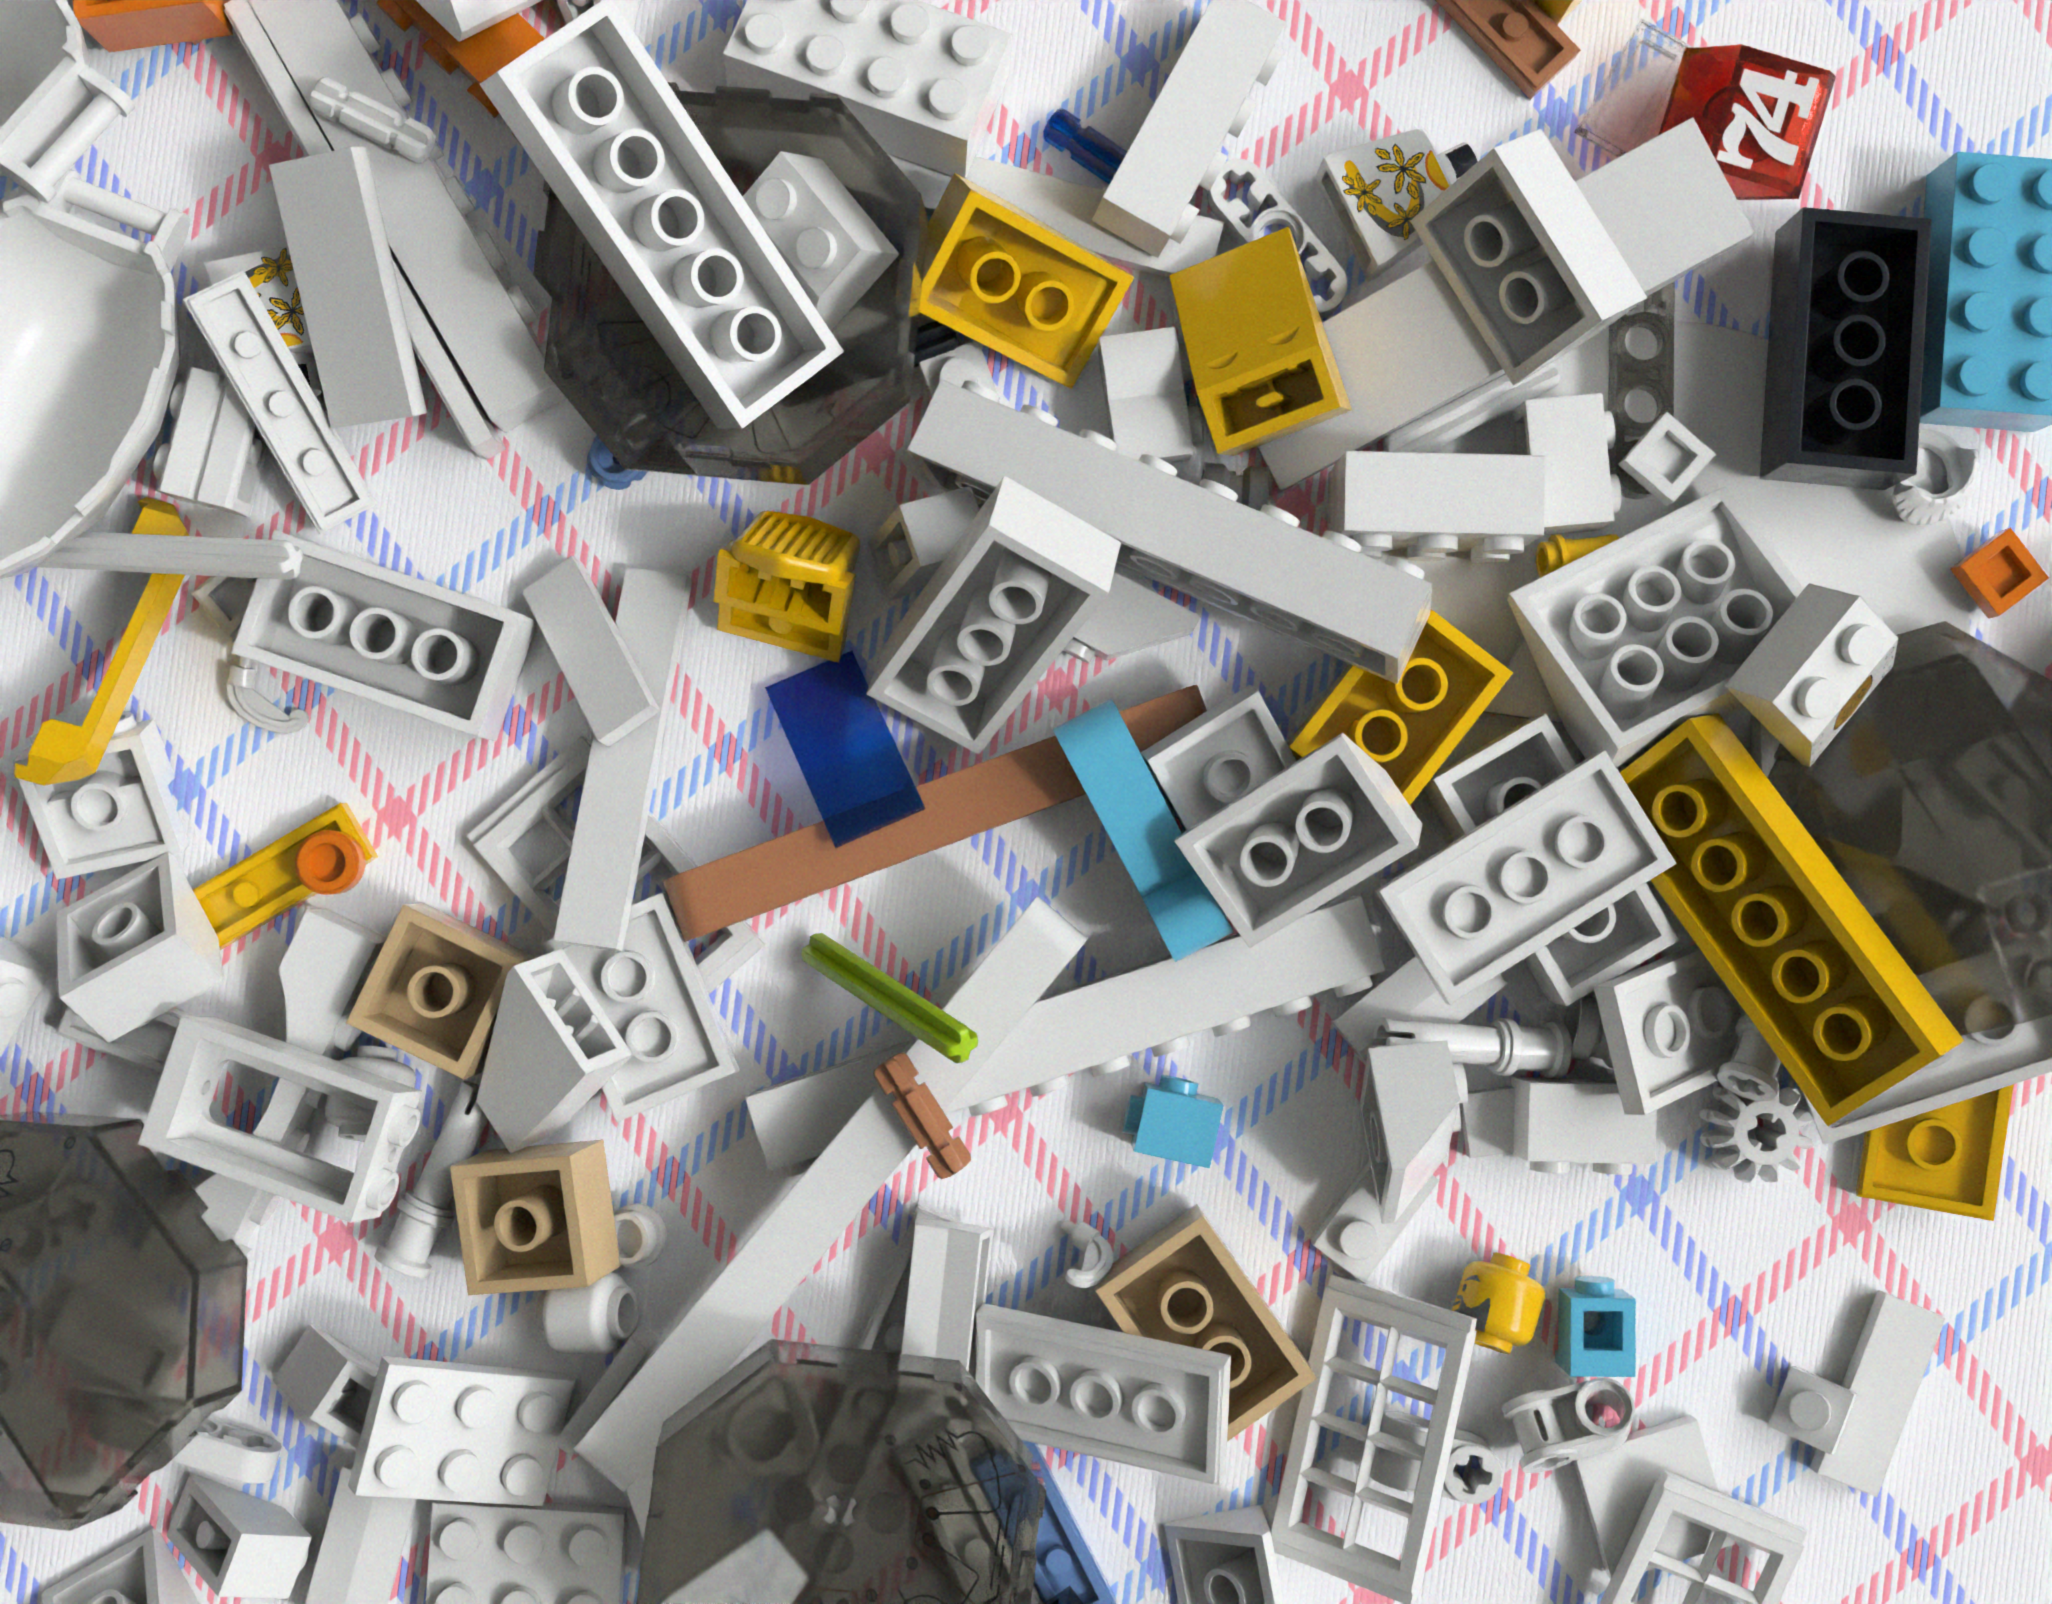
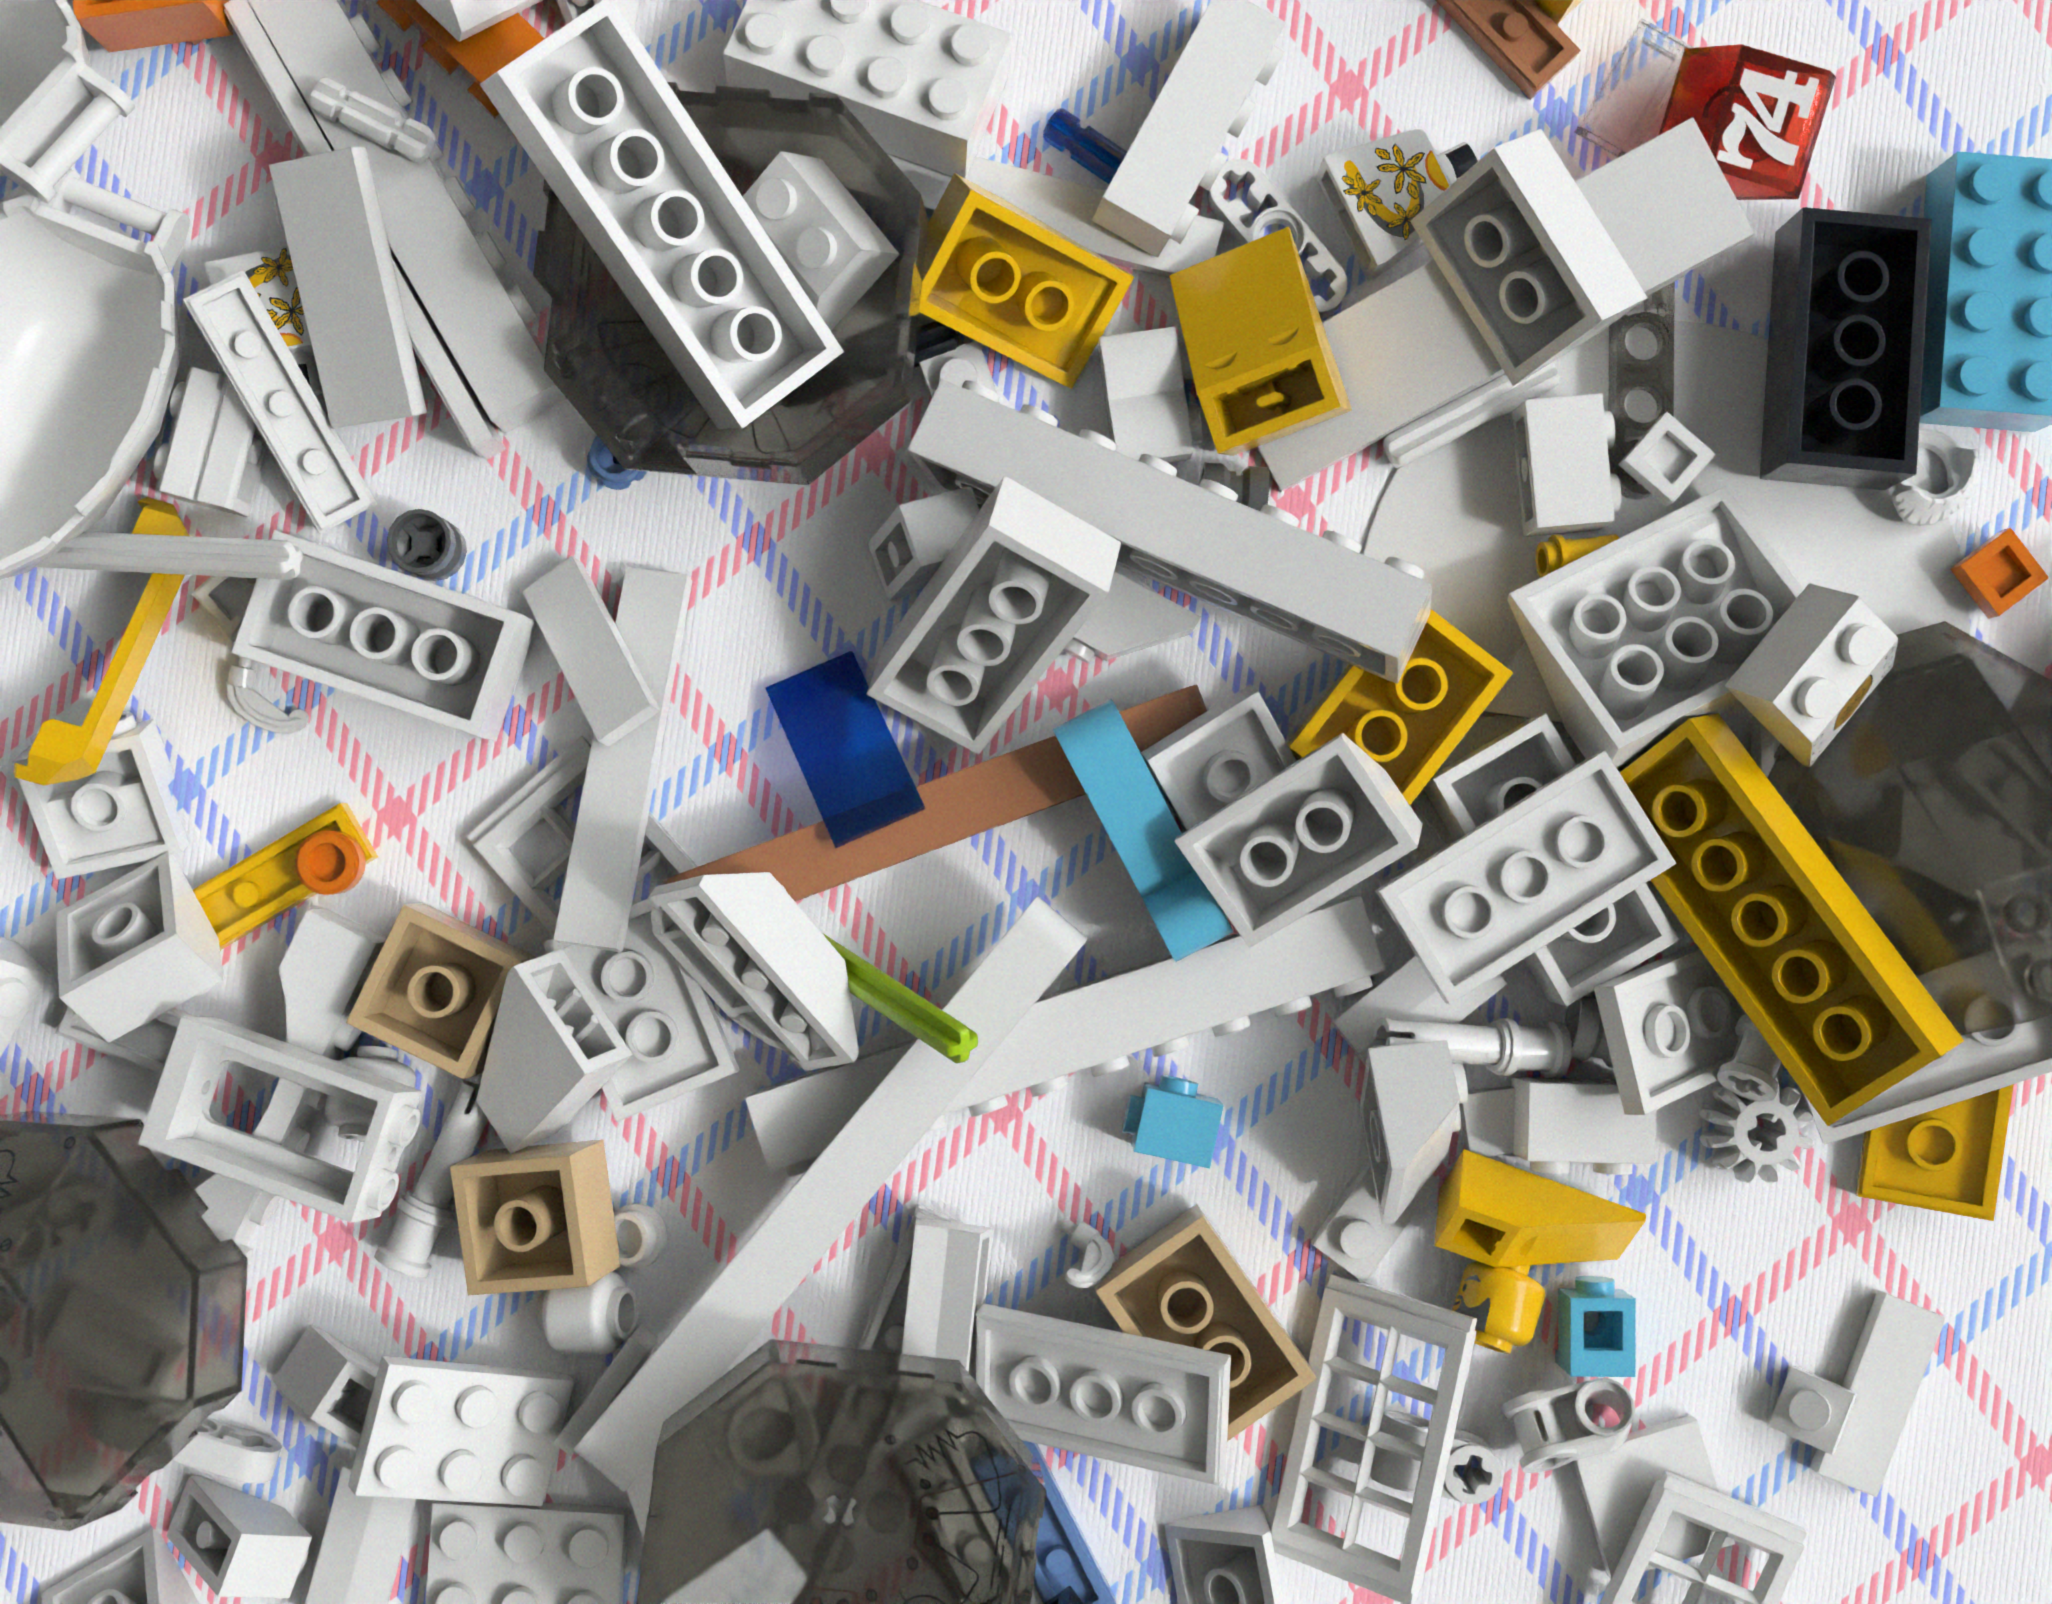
yellow piece [713,511,861,663] -> none
nougat axle [873,1052,971,1179] -> none
white brick [1327,451,1545,563] -> none
none -> dark grey wheel [387,509,467,581]
none -> white wedge [649,872,859,1071]
none -> yellow slope [1434,1149,1646,1267]

